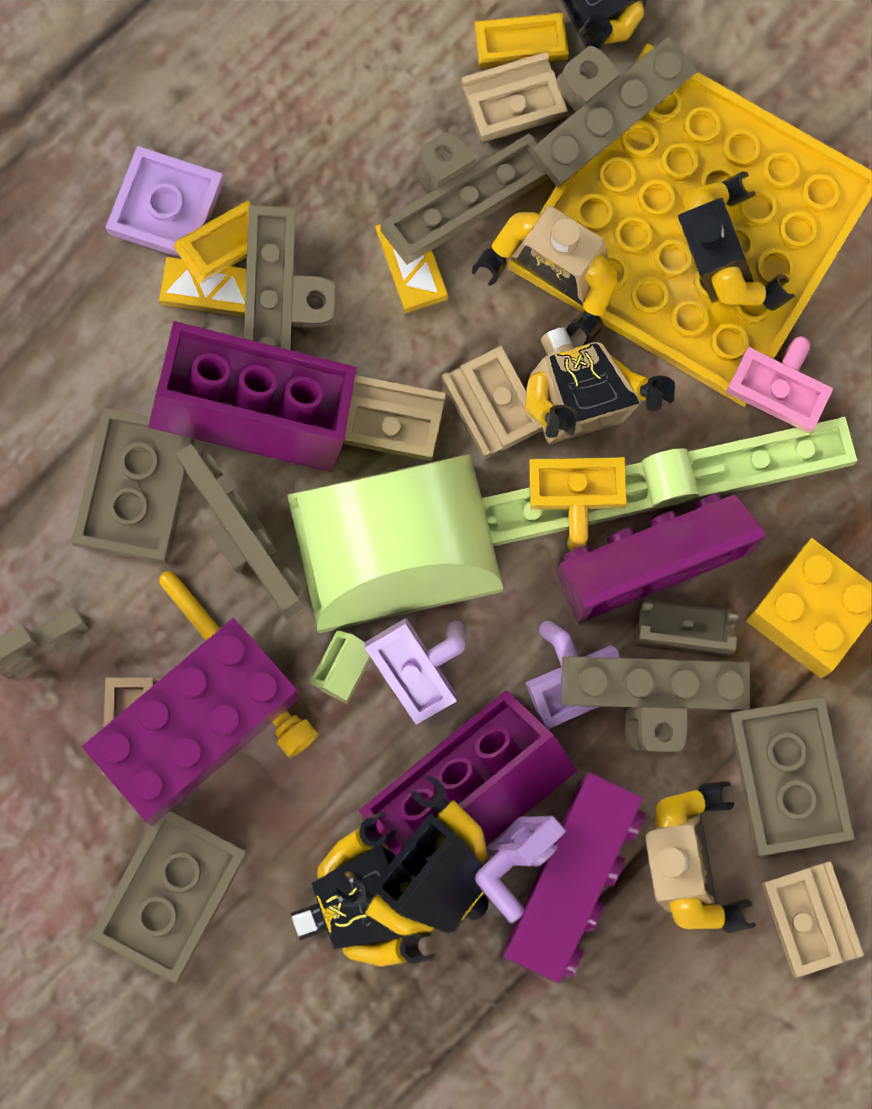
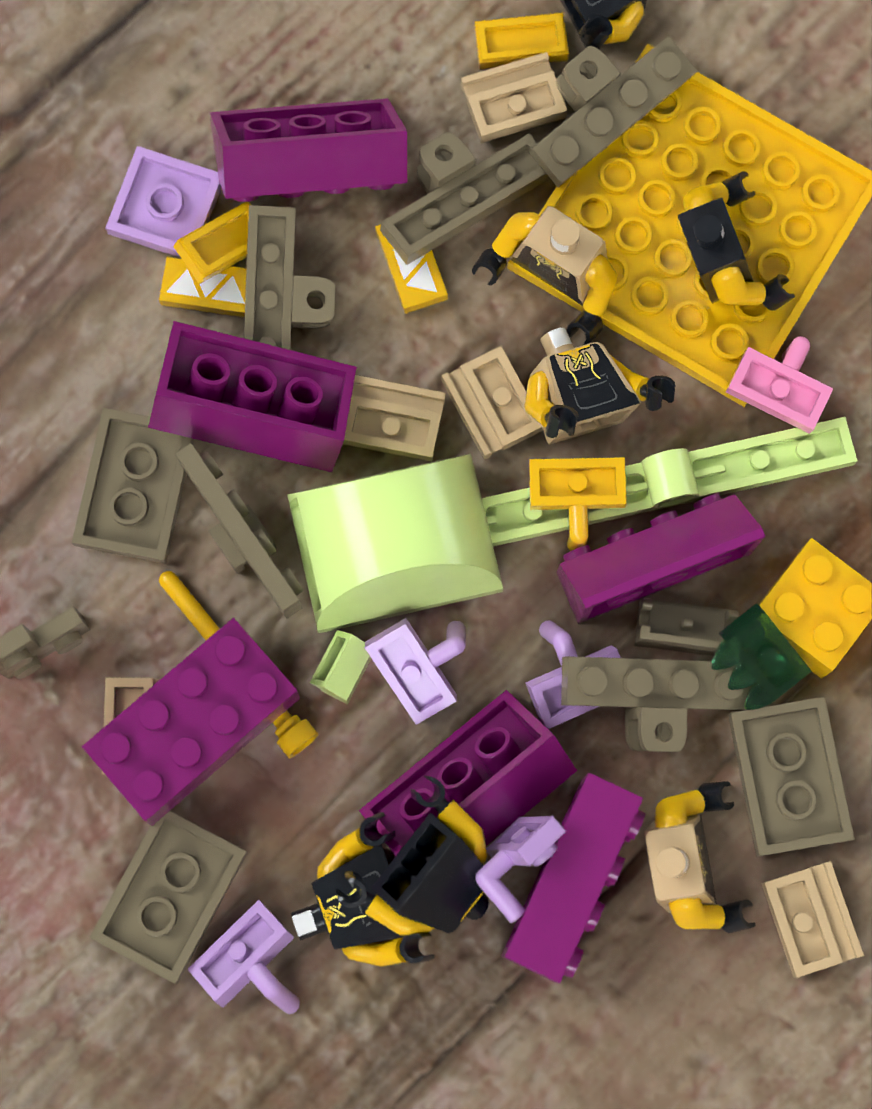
none -> lavender plate [188,900,300,1014]
none -> magenta slope [210,98,408,202]
none -> clear green plate [711,603,812,710]

